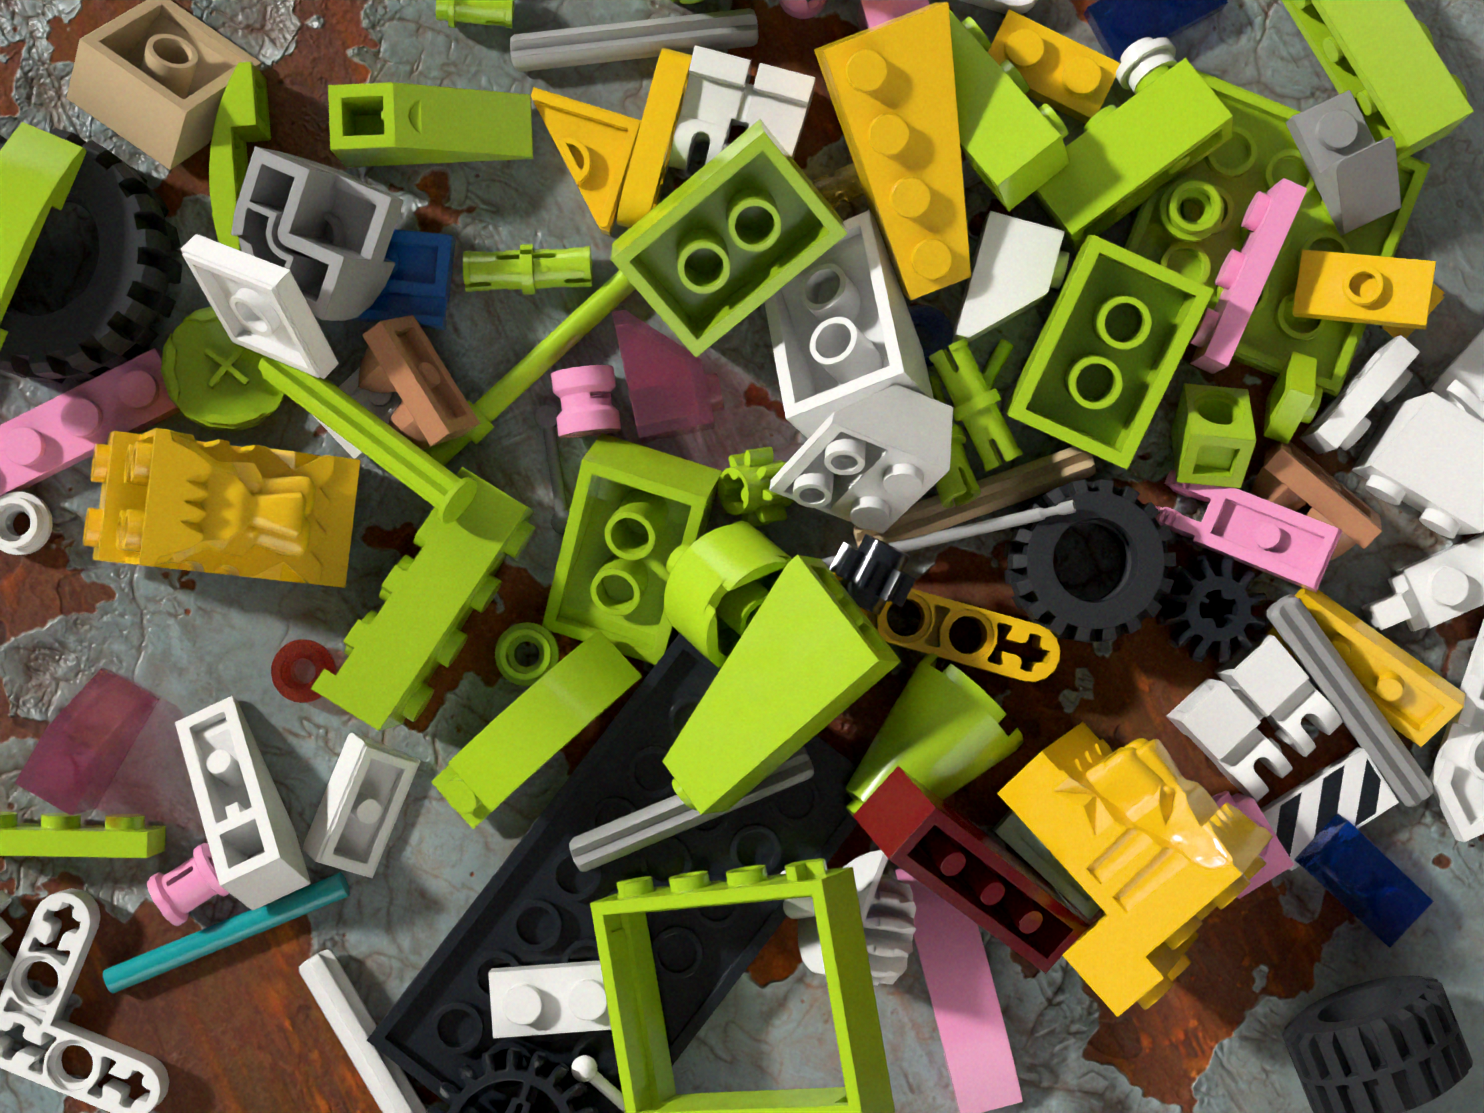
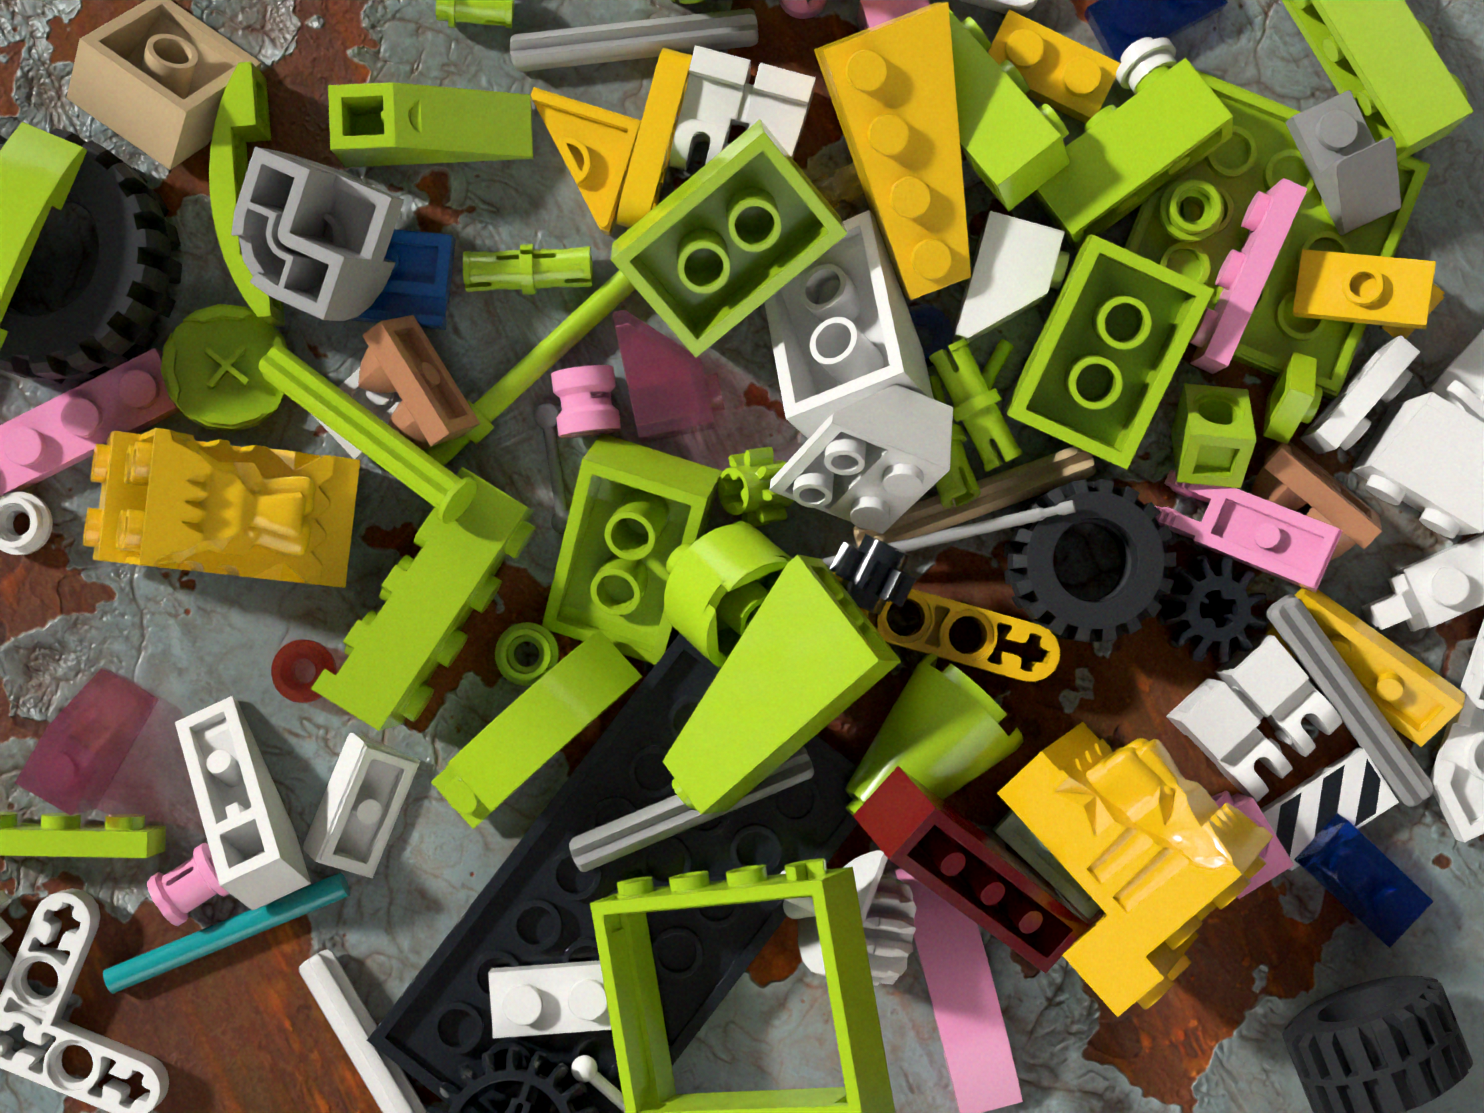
white tile [181,234,339,379] -> none

